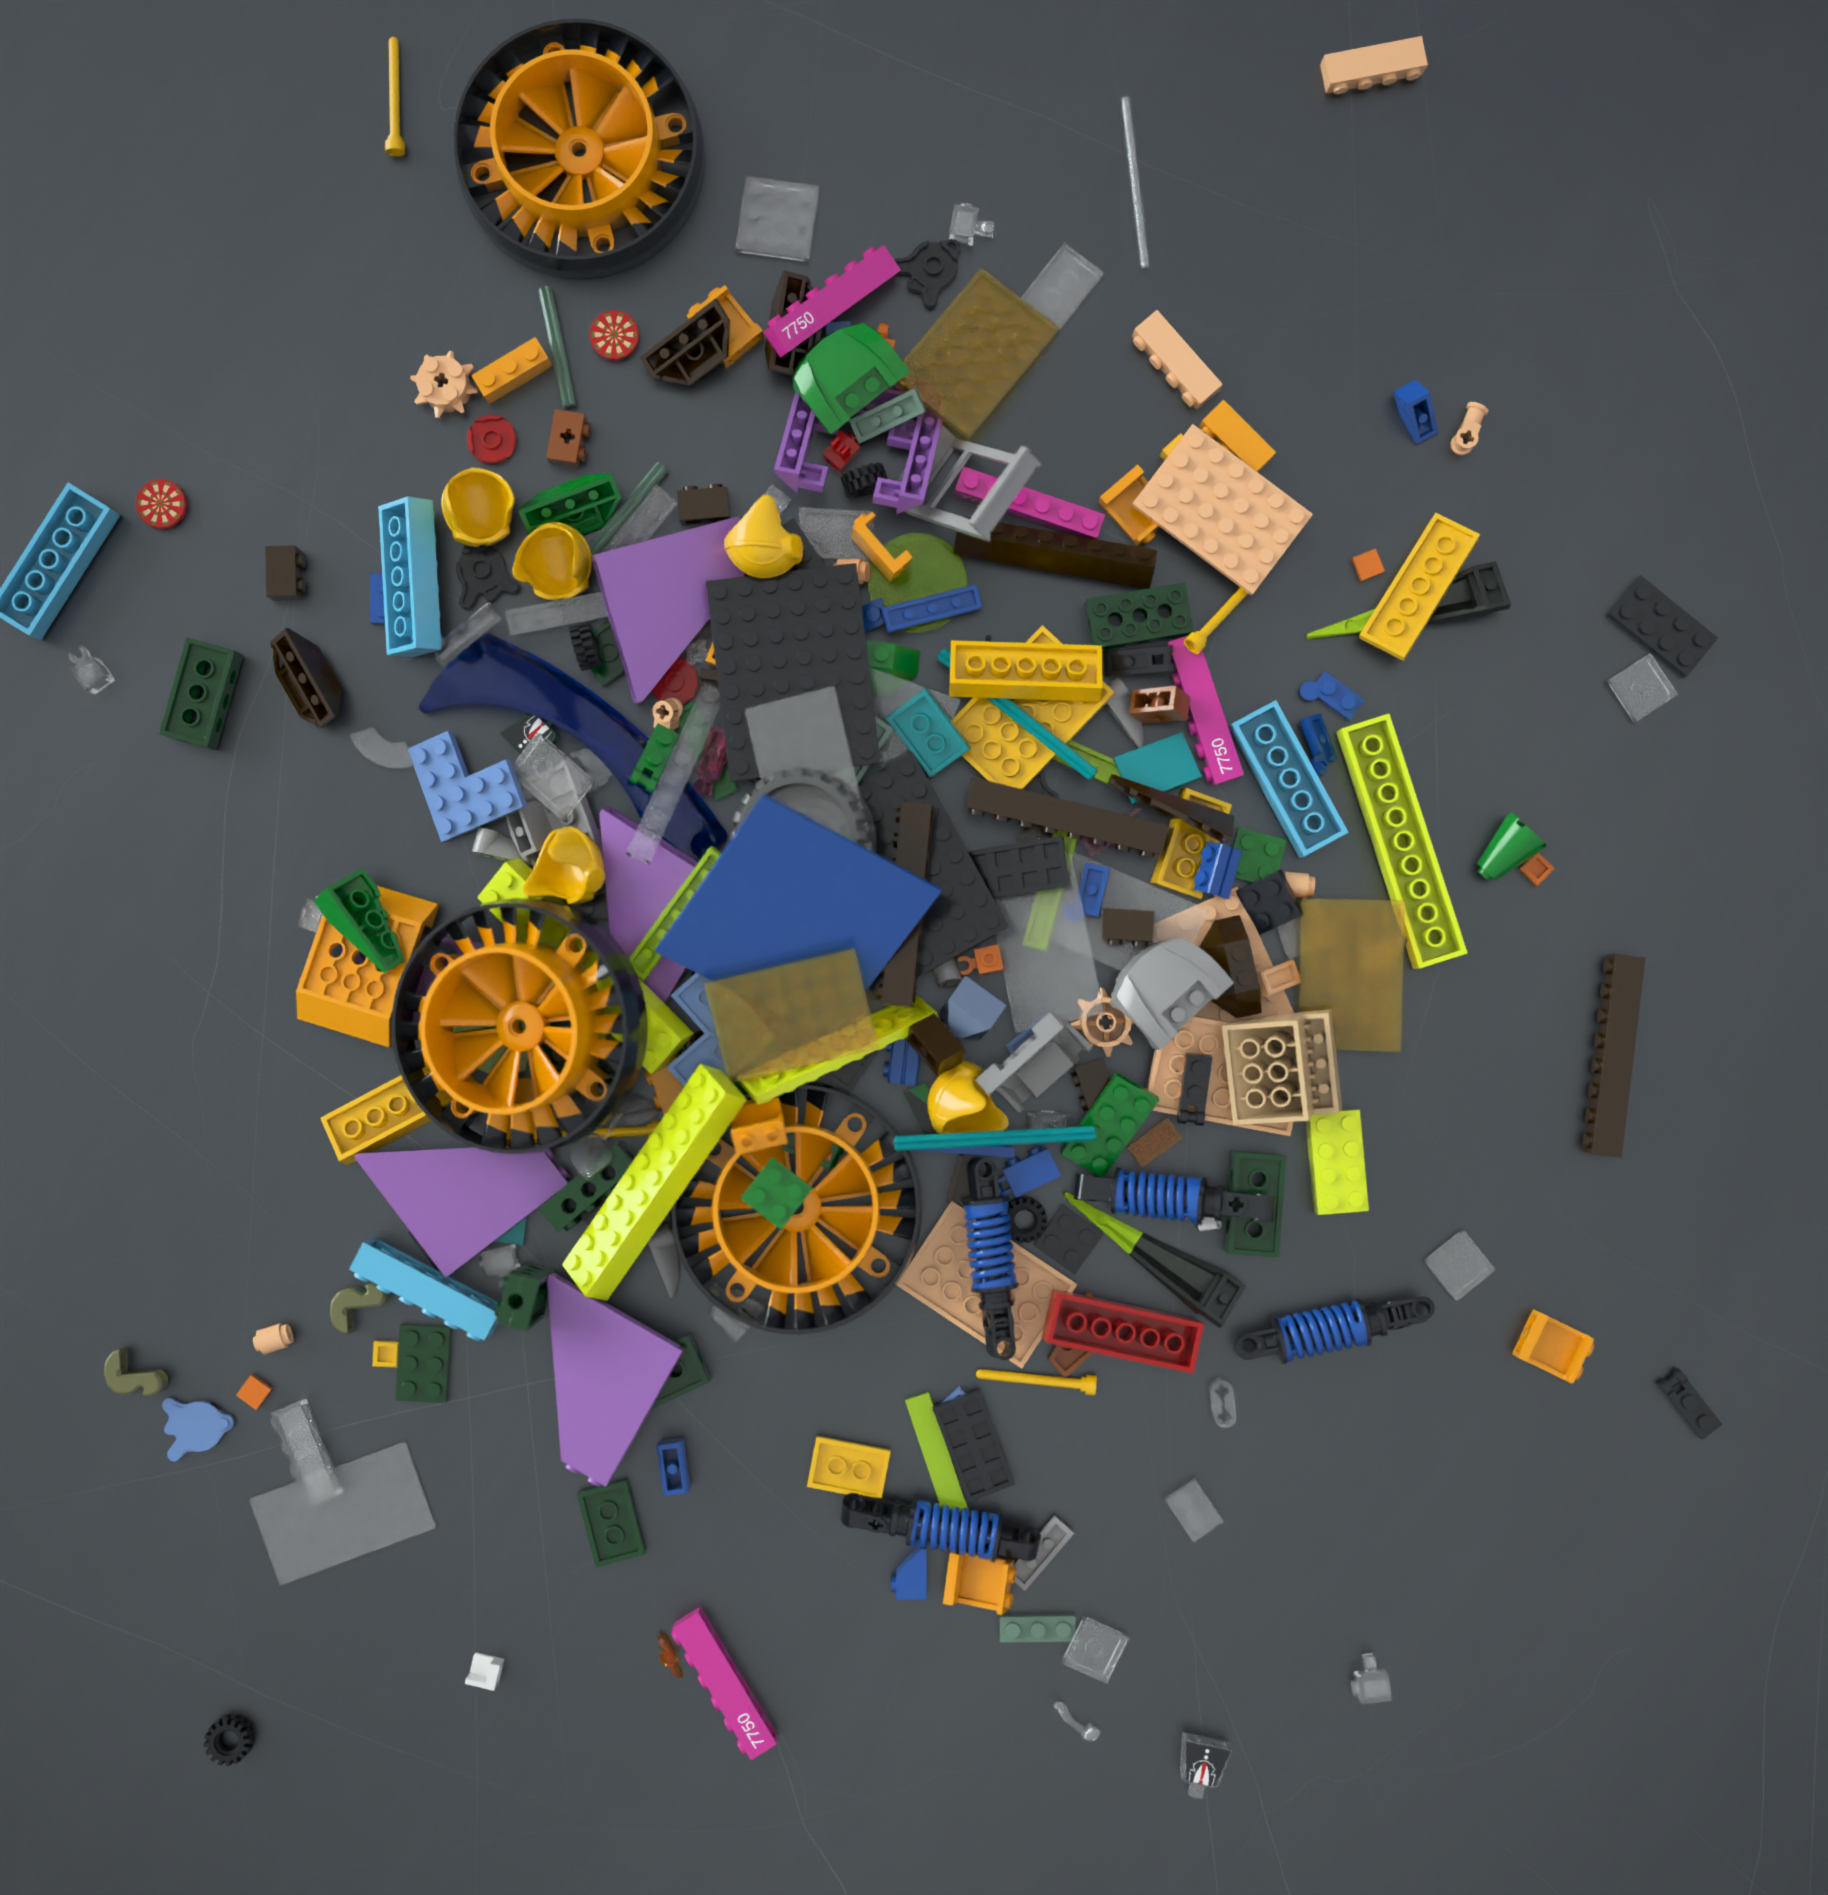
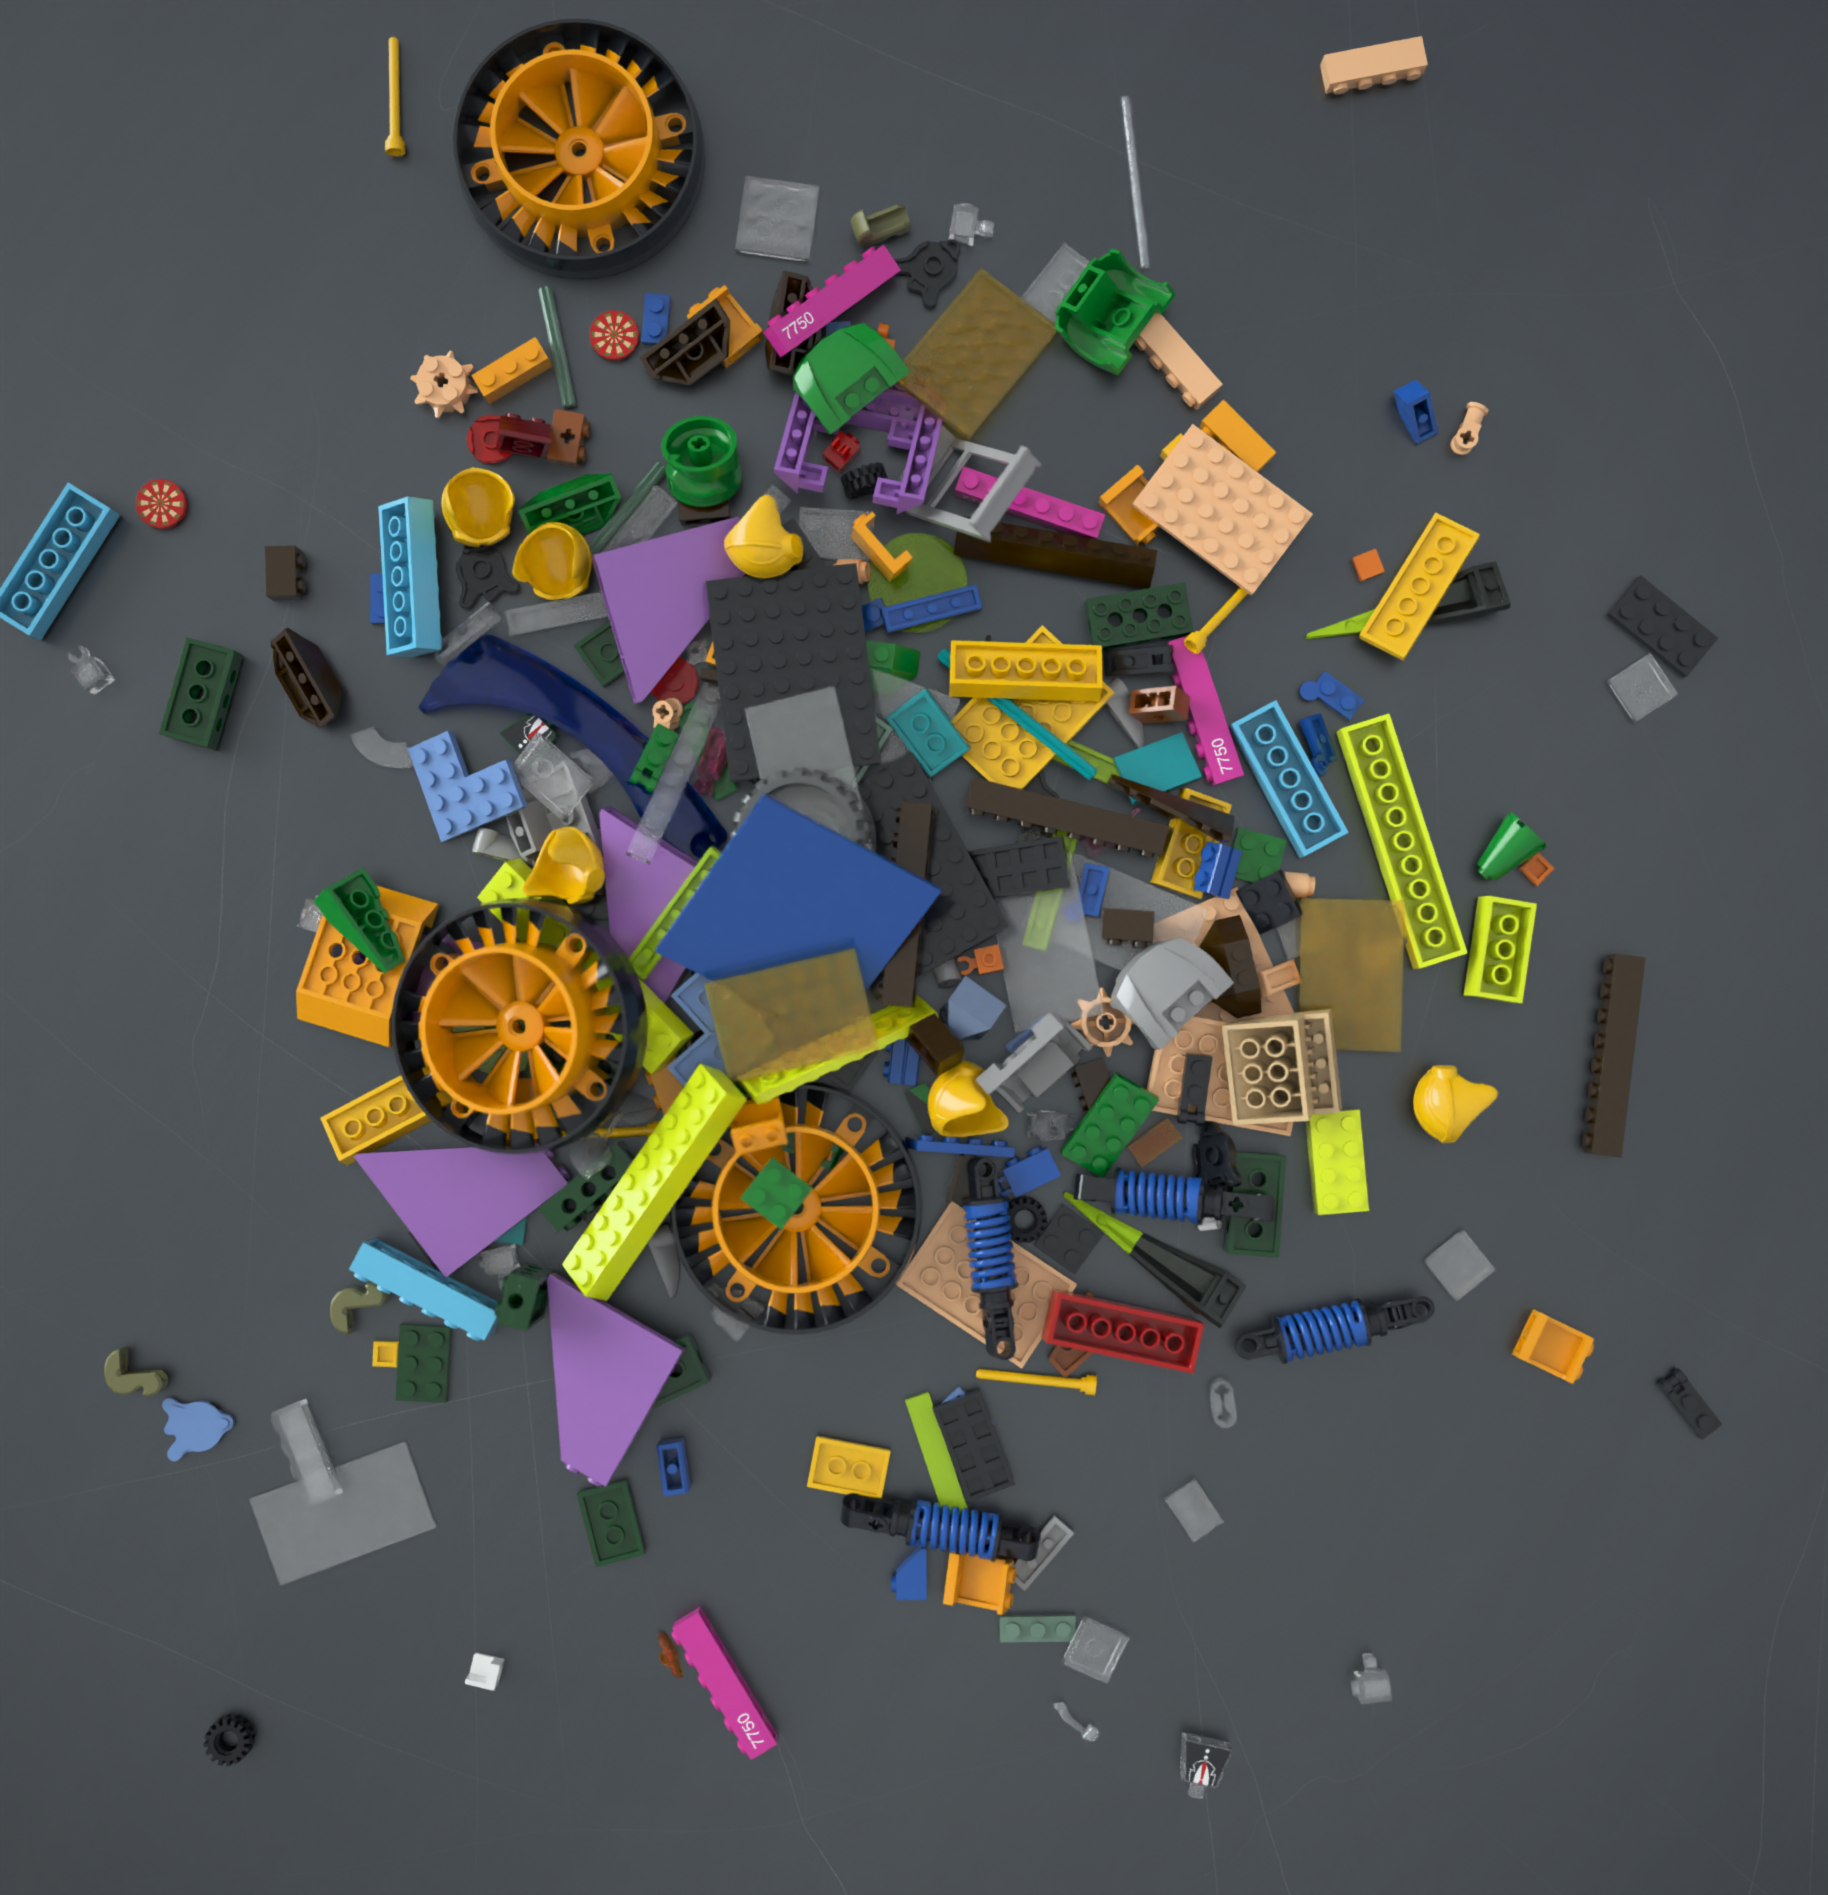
orange tile [236,1374,273,1410] -> none
light nougat brick [253,1323,294,1355] -> none
black tyre [569,622,602,671] -> none
sand green plate [849,388,927,444] -> none
teal axle [894,1126,1096,1151] -> none
none -> dark red slope [495,413,551,459]
none -> blue plate [641,293,671,345]
none -> green piece [661,416,742,507]
none -> olive animal [850,205,912,246]
none -> green piece [1054,249,1176,376]
none -> black tile [1193,1121,1242,1187]
none -> yellow piece [1413,1065,1498,1143]
none -> neon yellow brick [1463,896,1537,1003]

